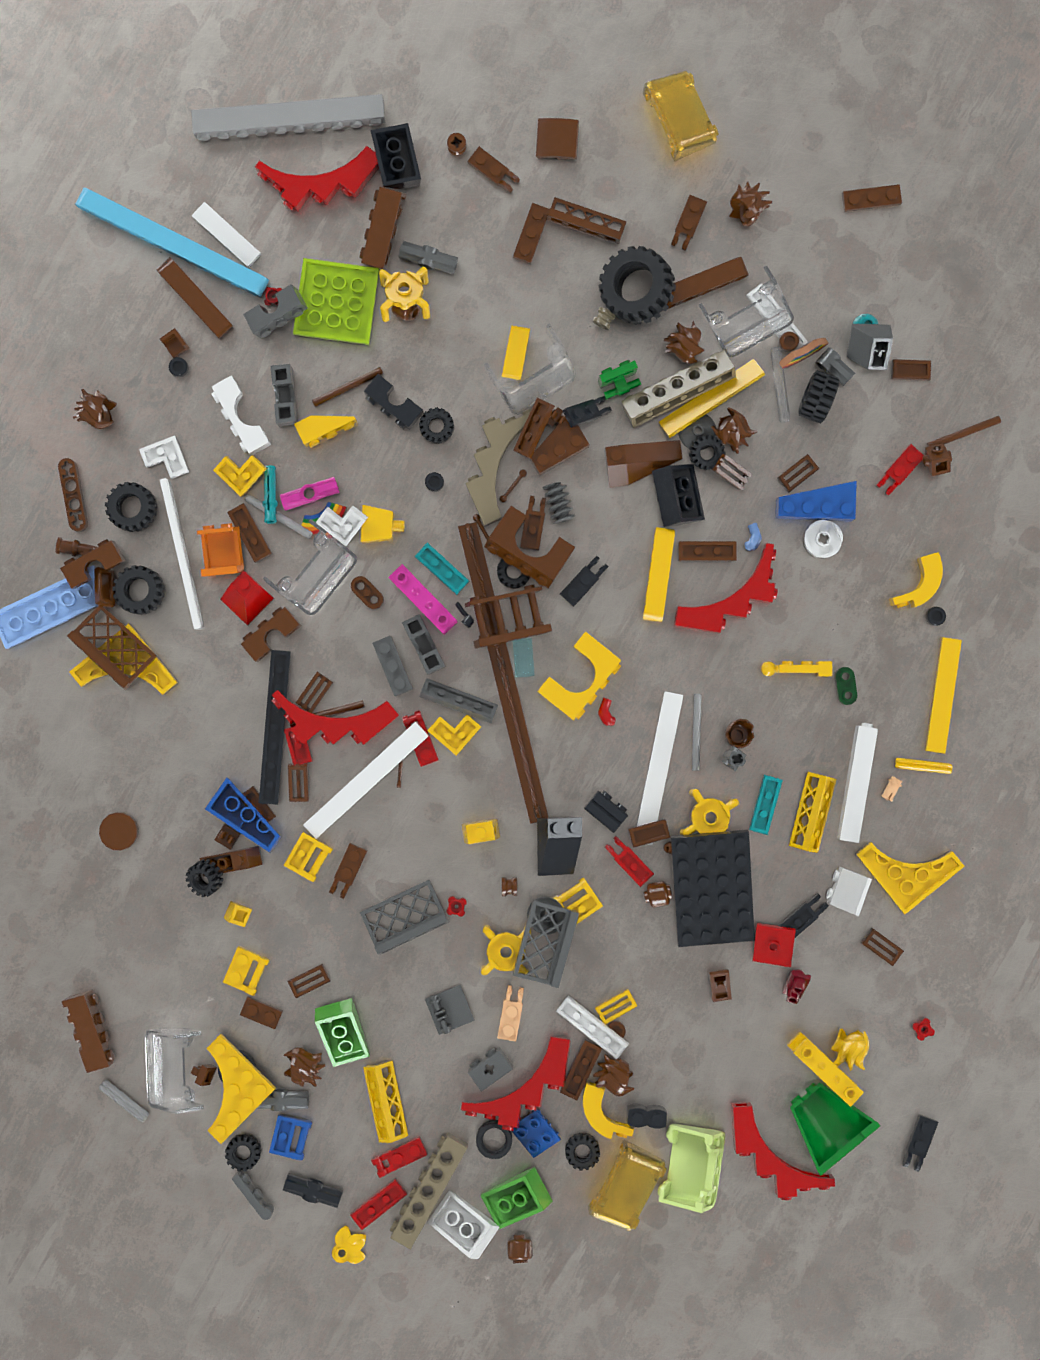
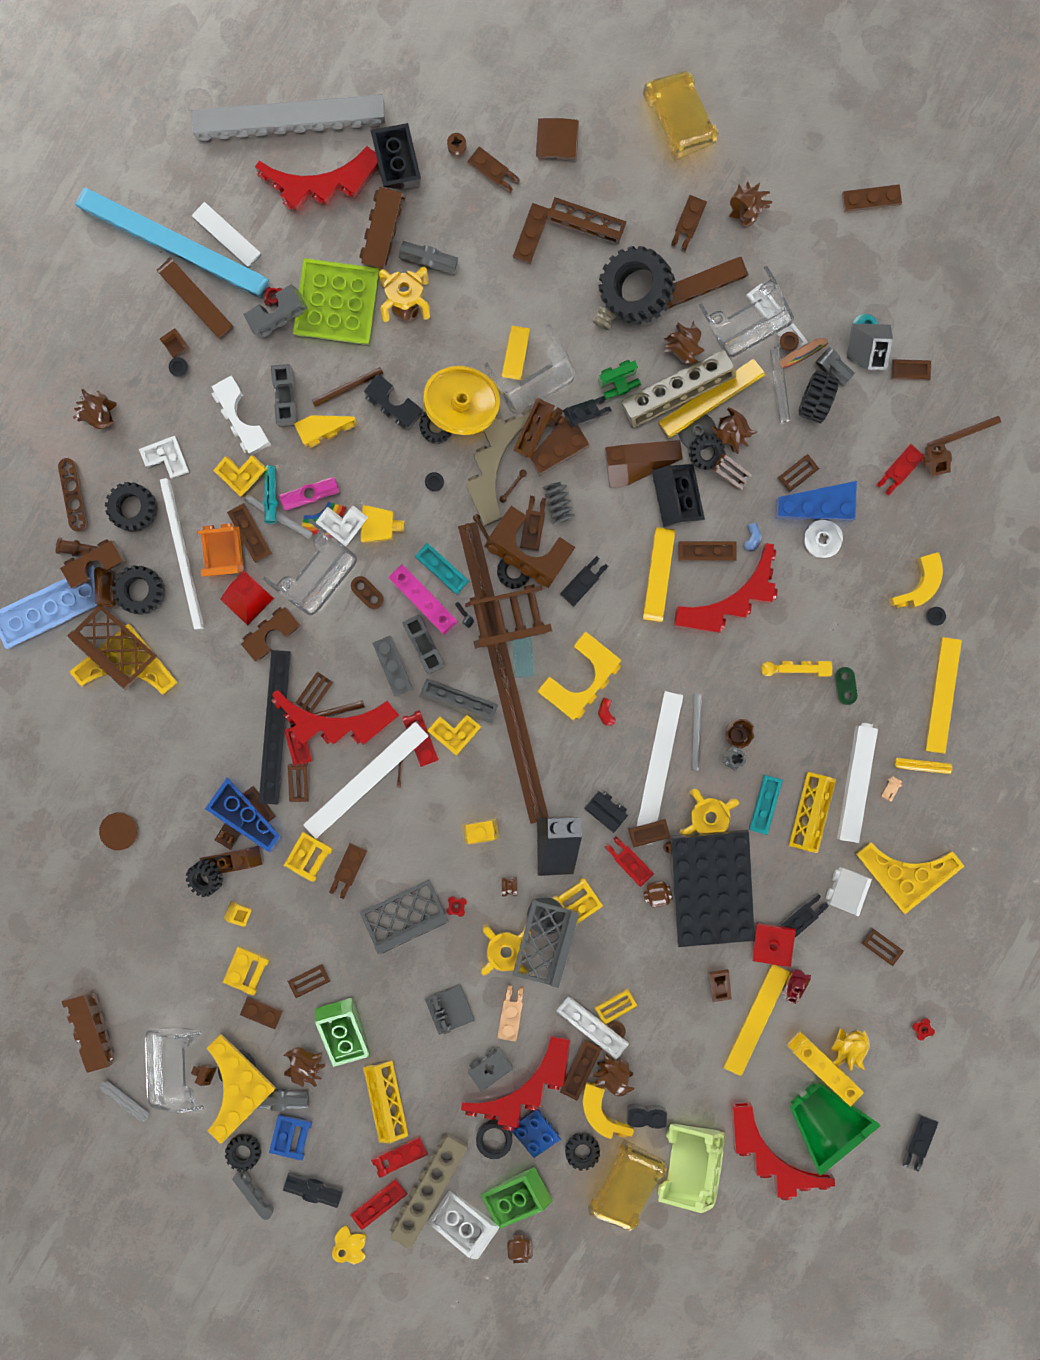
none -> yellow dish [423,366,500,435]
none -> yellow tile [723,964,790,1076]

